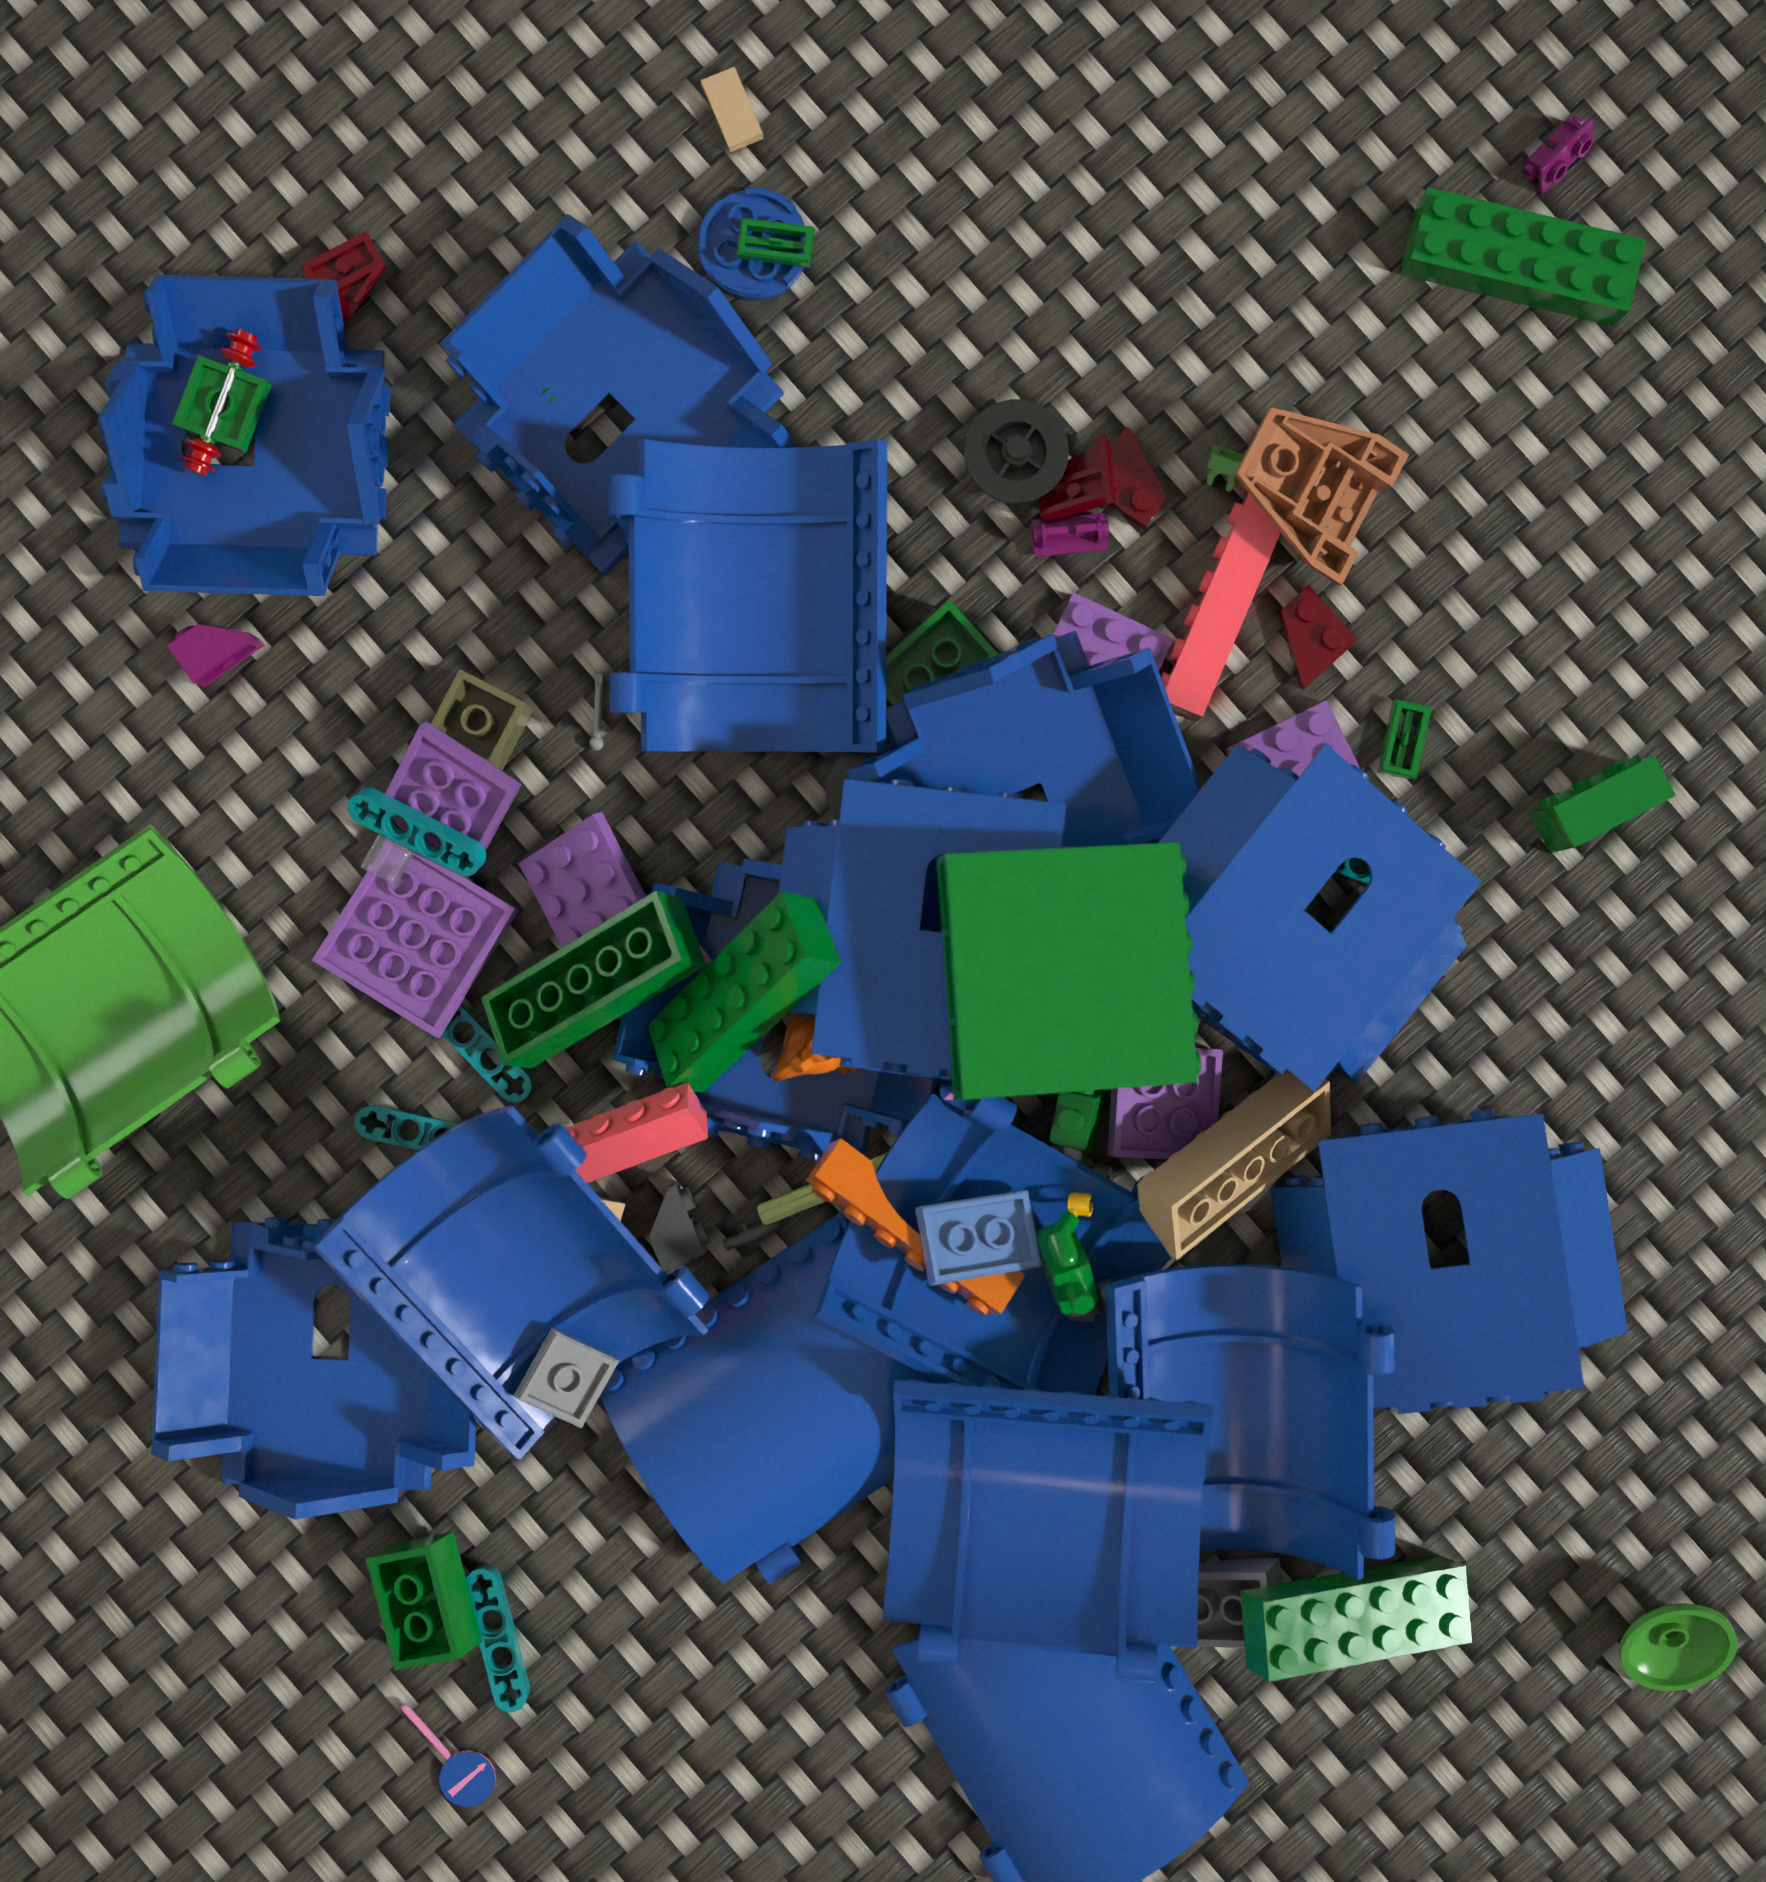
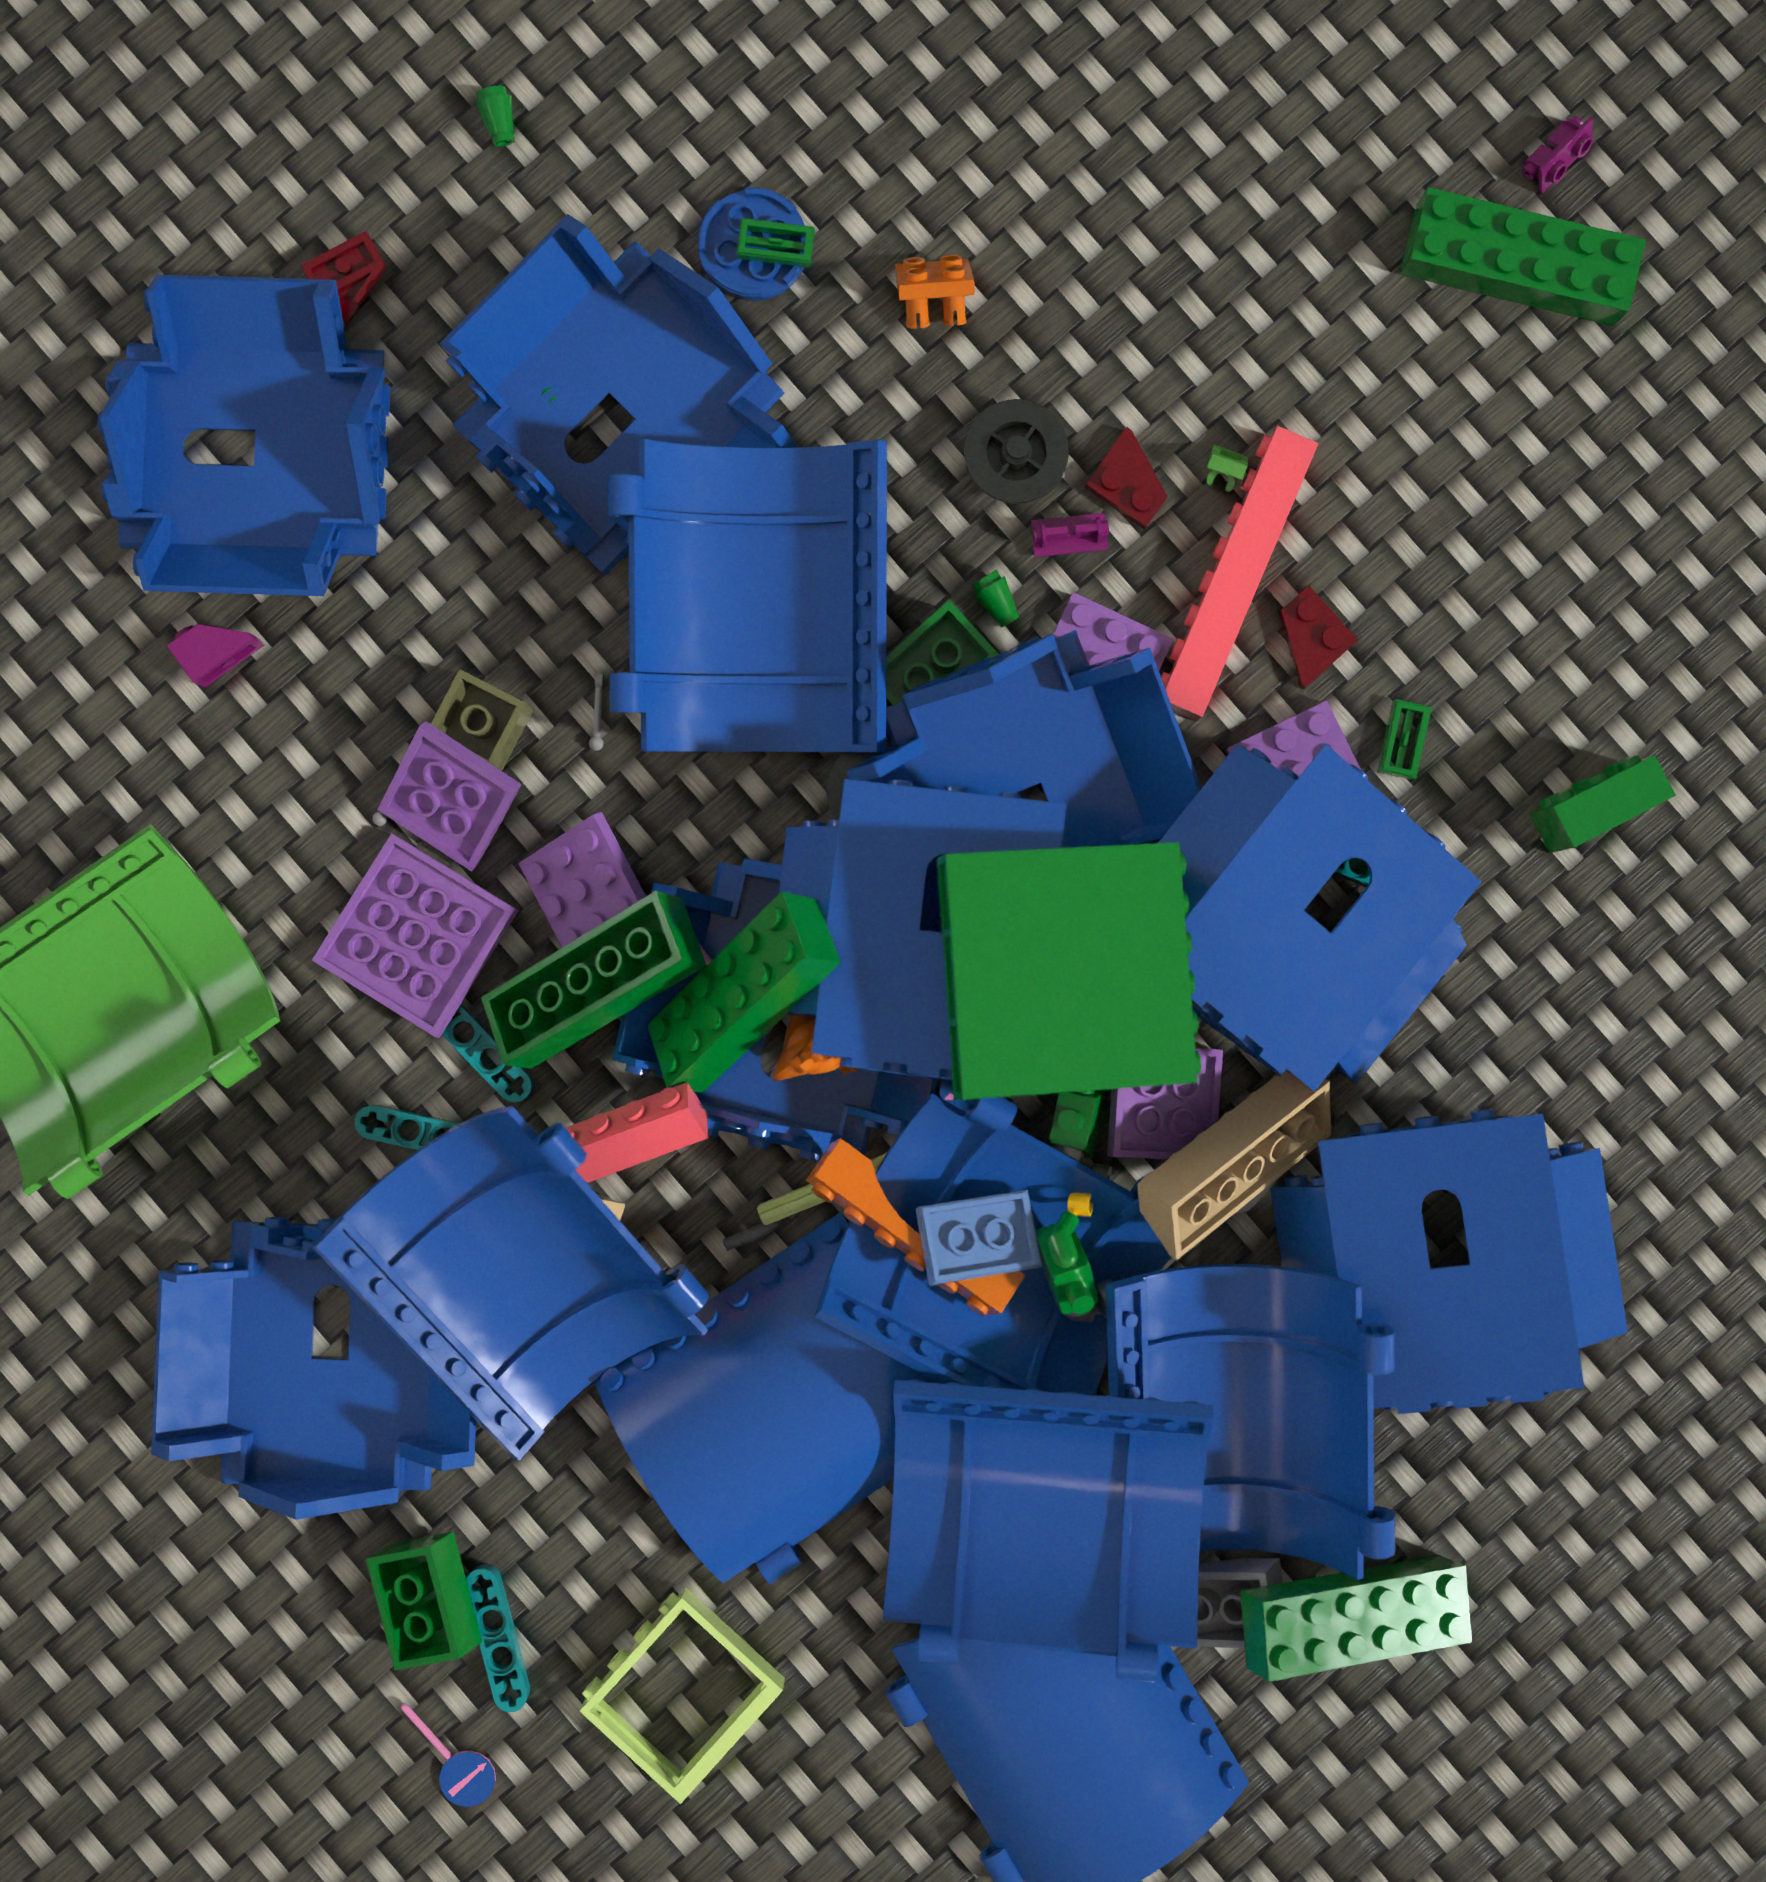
green plate [172,329,272,477] -> none
teal beam [347,787,486,876] -> none
clear tile [361,834,414,886] -> none
light grey plate [514,1327,619,1428] -> none
dark grey slope [648,1181,711,1272] -> none
tan tile [701,66,764,152] -> none
dark red wing [1039,434,1115,523] -> none
nougat wedge [1234,407,1409,586] -> none
bright green dish [1619,1603,1738,1691] -> none
none -> green cone [475,86,515,147]
none -> yellowish green window [580,1587,785,1804]
none -> orange plate [895,255,975,329]
none -> green cone [971,570,1020,628]

